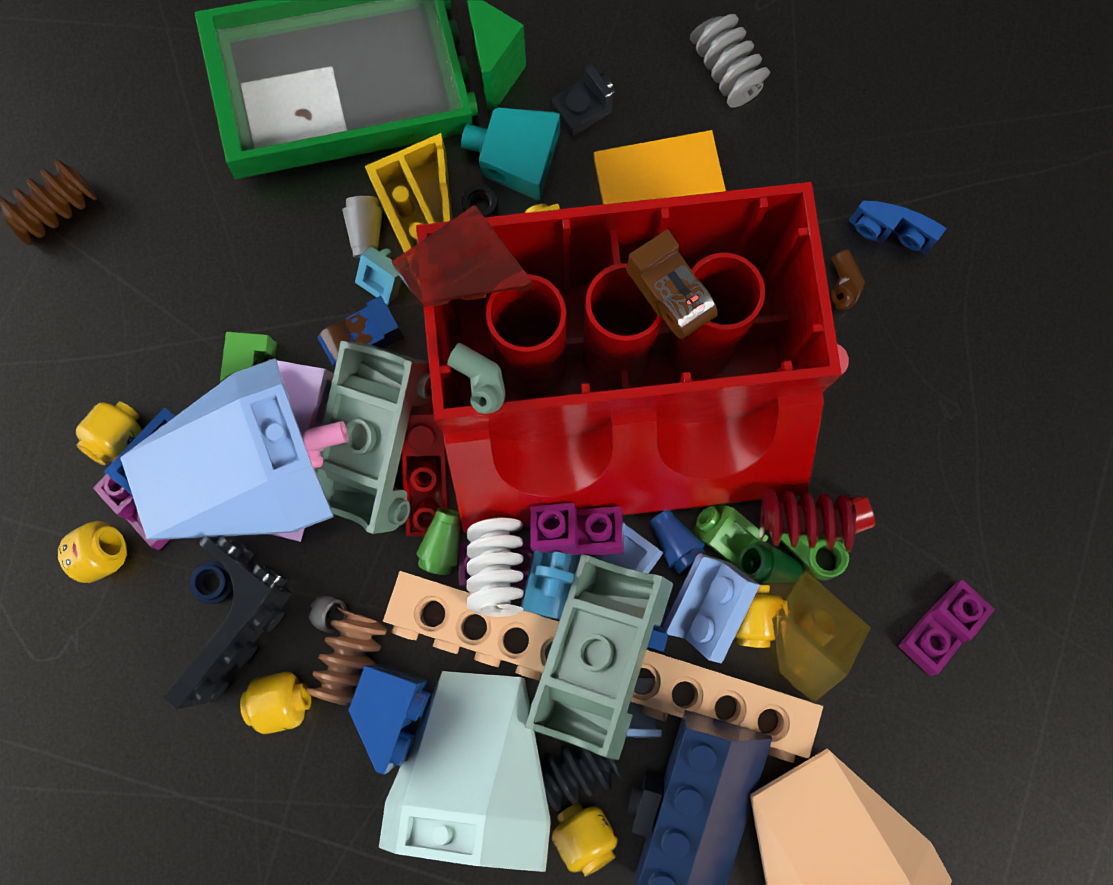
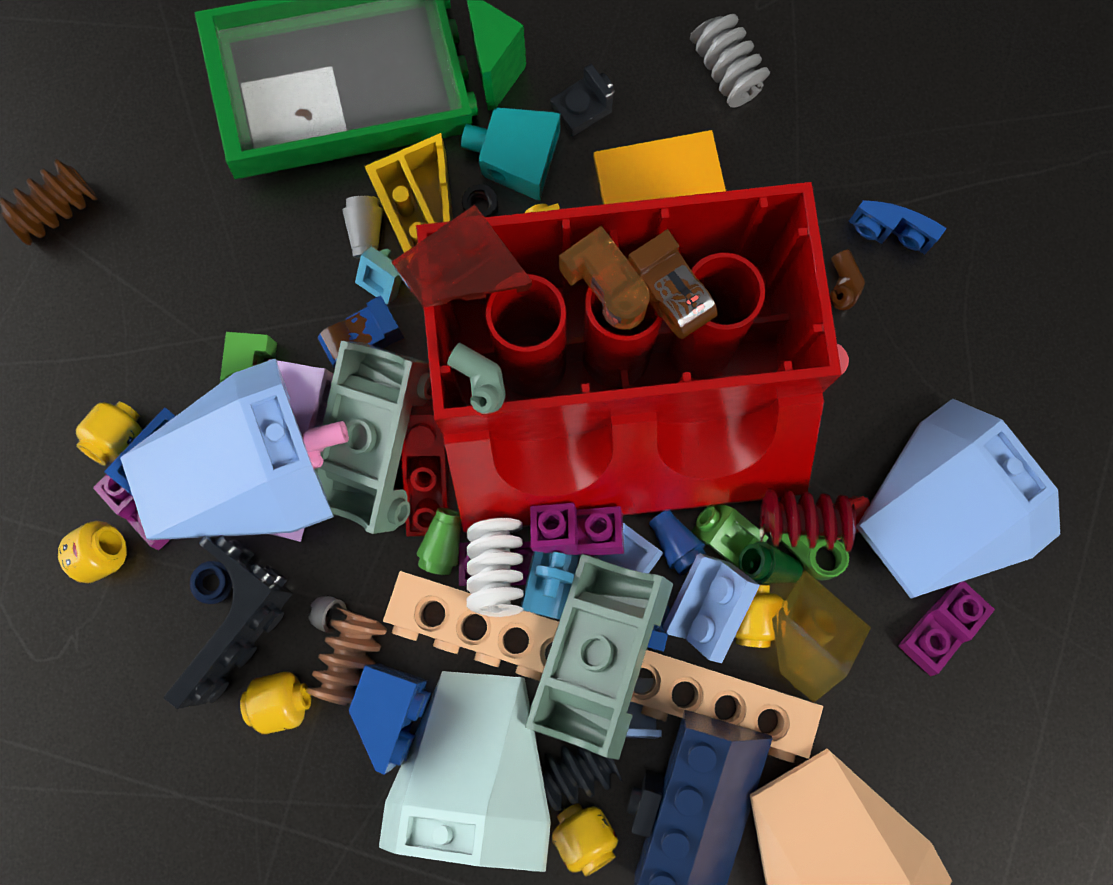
none -> clear orange leg [559,226,649,330]
none -> light blue wedge [856,399,1060,598]

